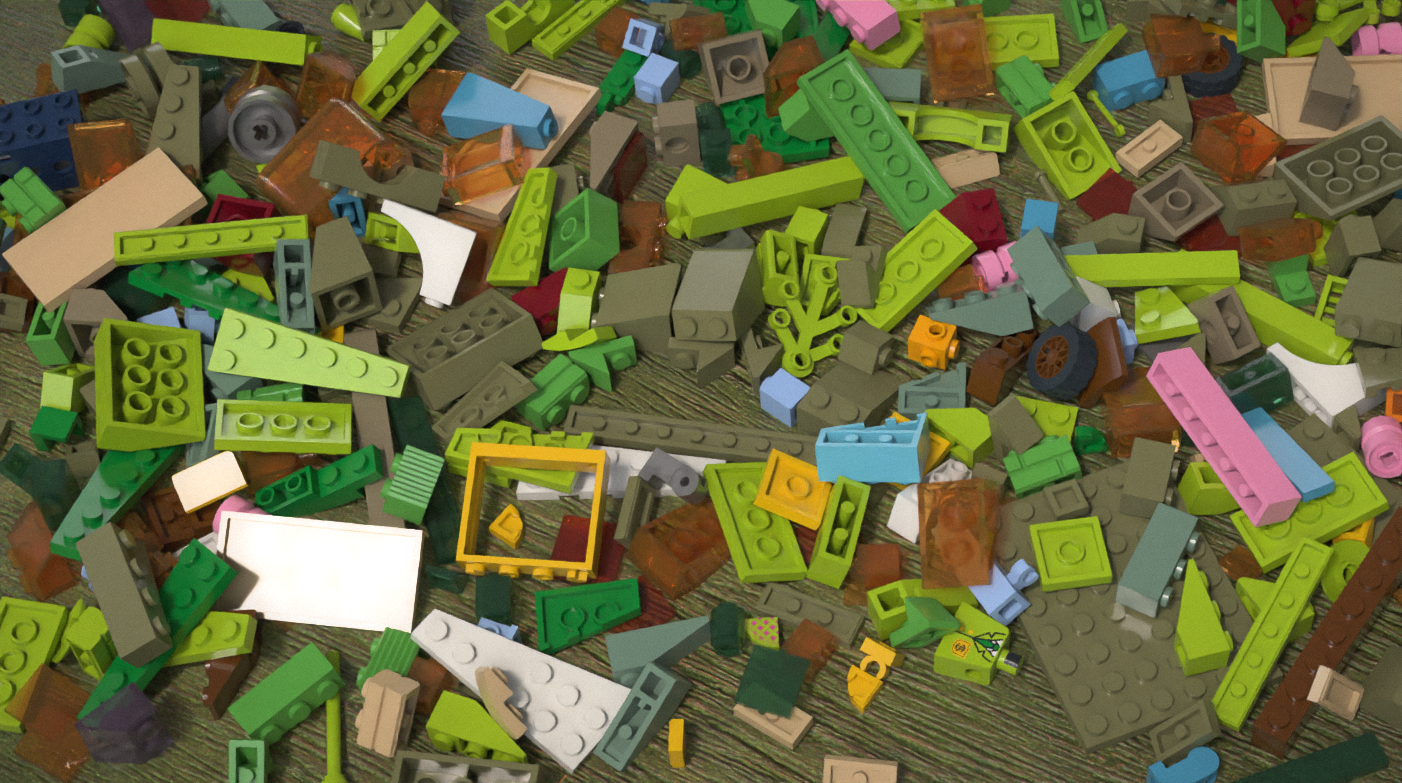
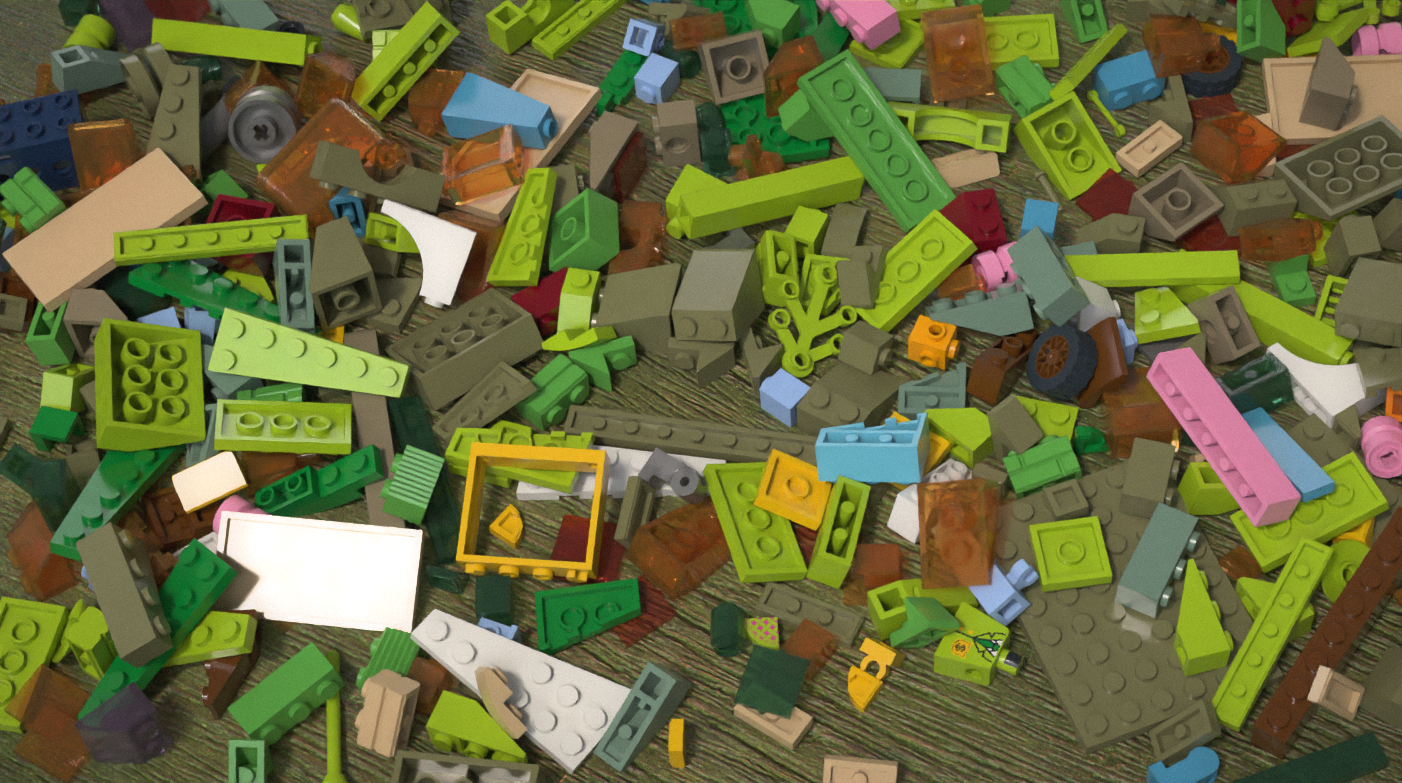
clear orange brick [595,6,641,59] -> none
sand green slope [605,615,712,689] -> none

